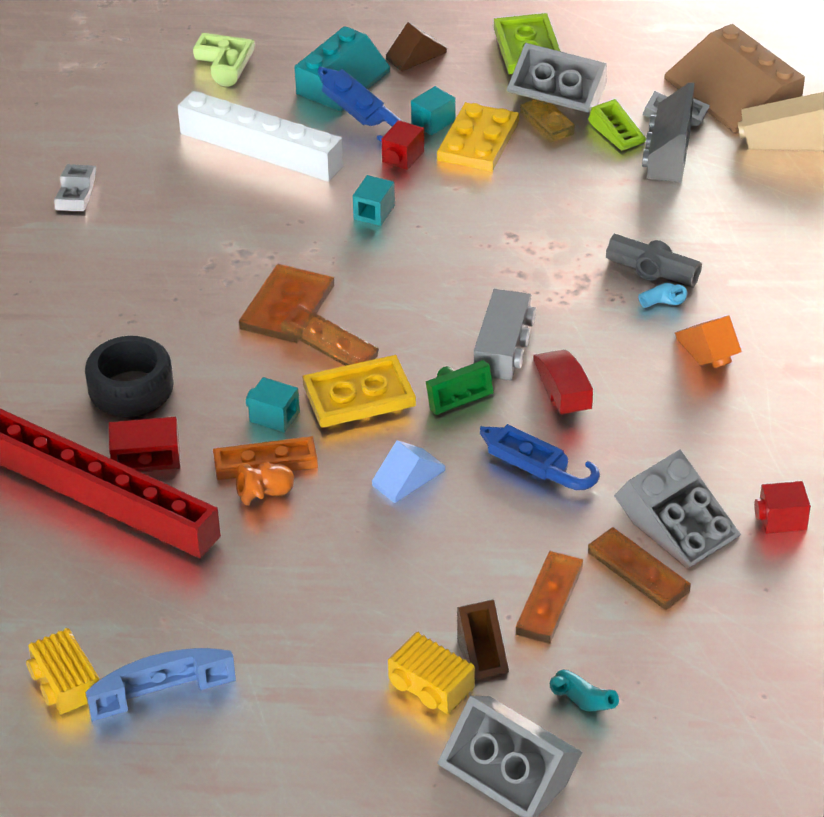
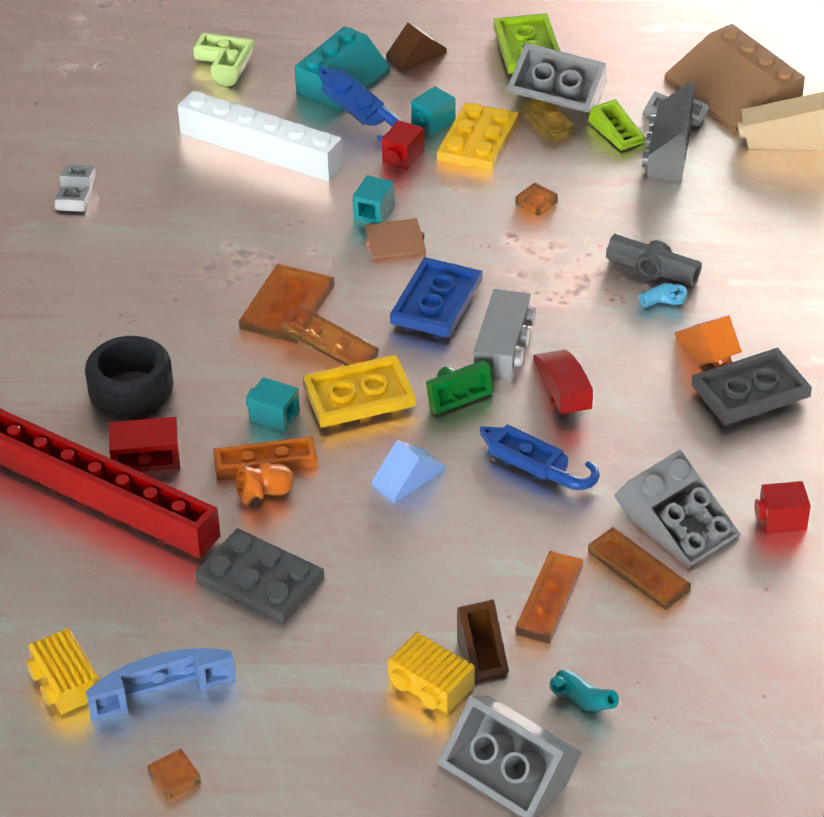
none -> clear orange tile [147,748,201,801]
none -> dark grey plate [195,528,324,624]
none -> nougat piece [365,218,426,260]
none -> blue plate [390,257,482,338]
none -> clear orange tile [516,182,558,216]
none -> dark grey plate [691,347,812,426]

